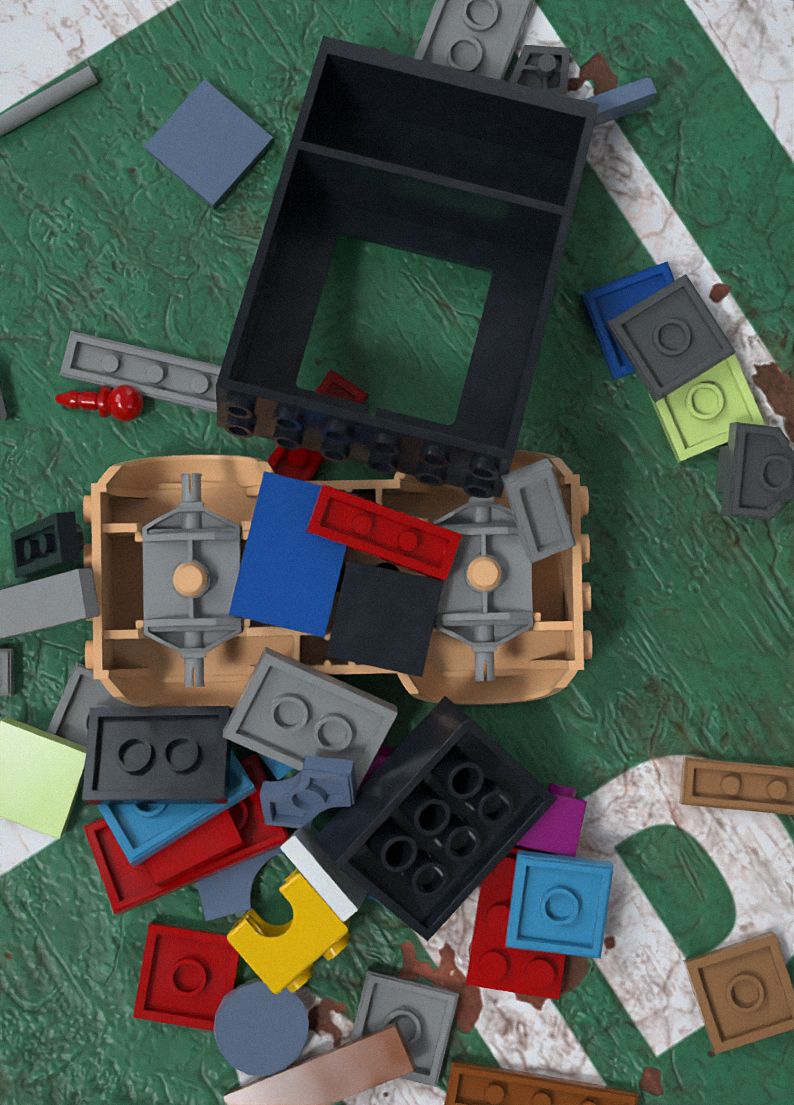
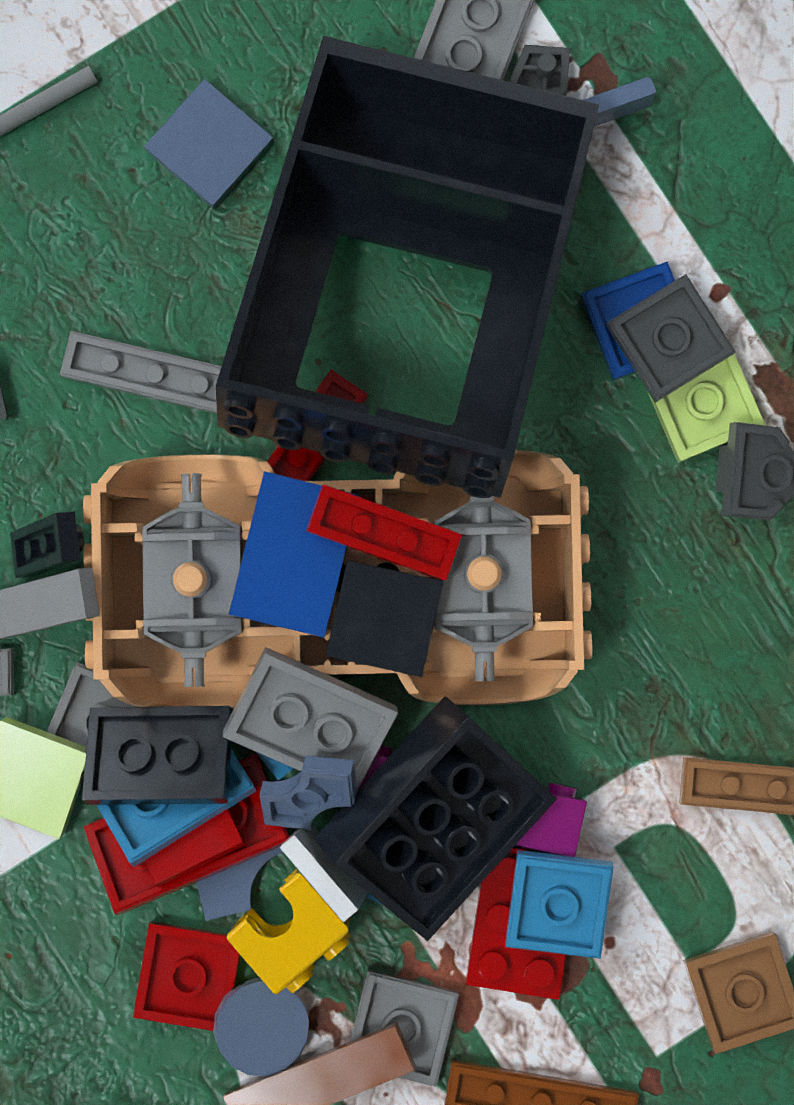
red bar [55,385,144,422] -> none
light grey tile [501,458,576,564] -> none

